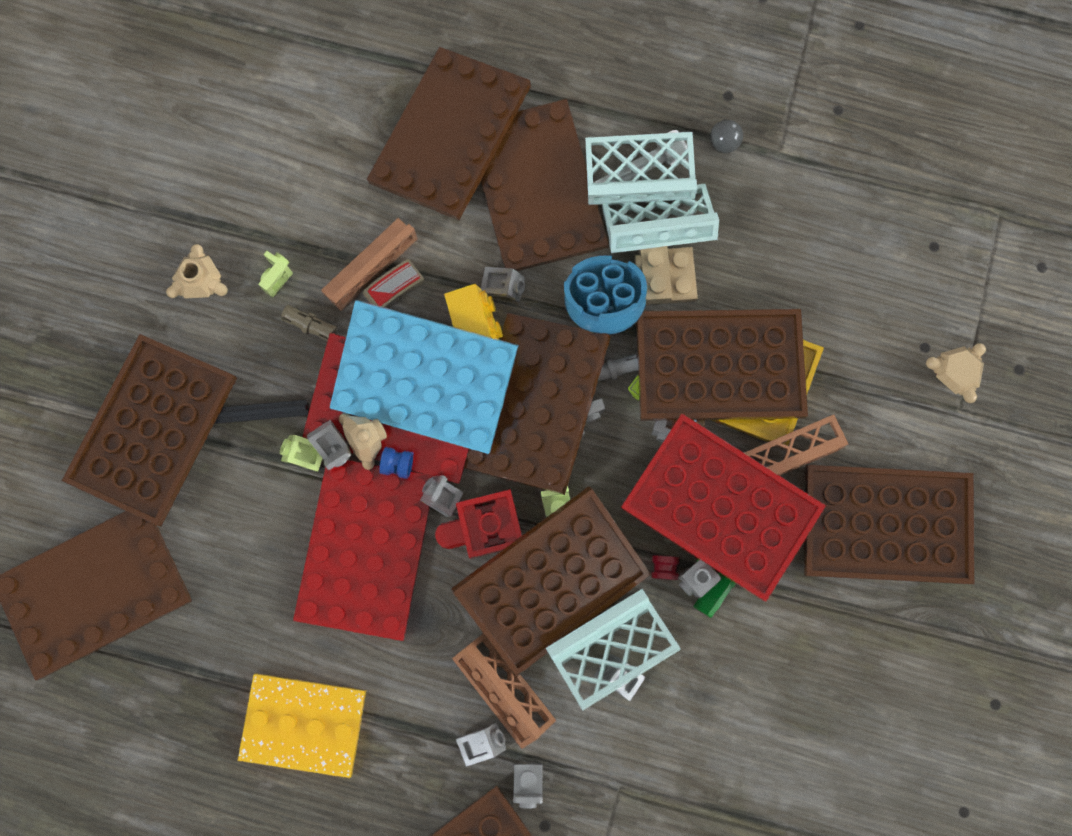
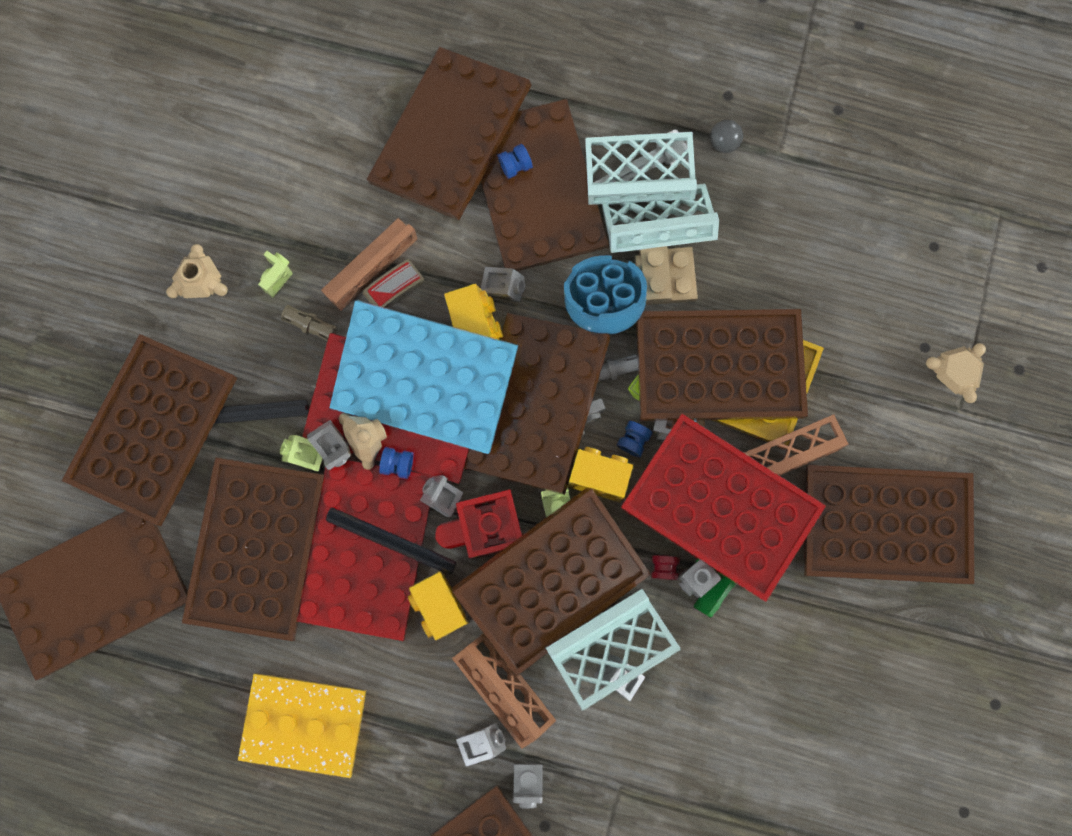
none -> reddish brown plate [182,457,325,641]
none -> black axle [326,508,457,575]
none -> yellow brick [408,572,469,640]
none -> blue wheel [497,144,533,179]
none -> yellow brick [568,447,633,503]
none -> blue wheel [616,421,653,458]

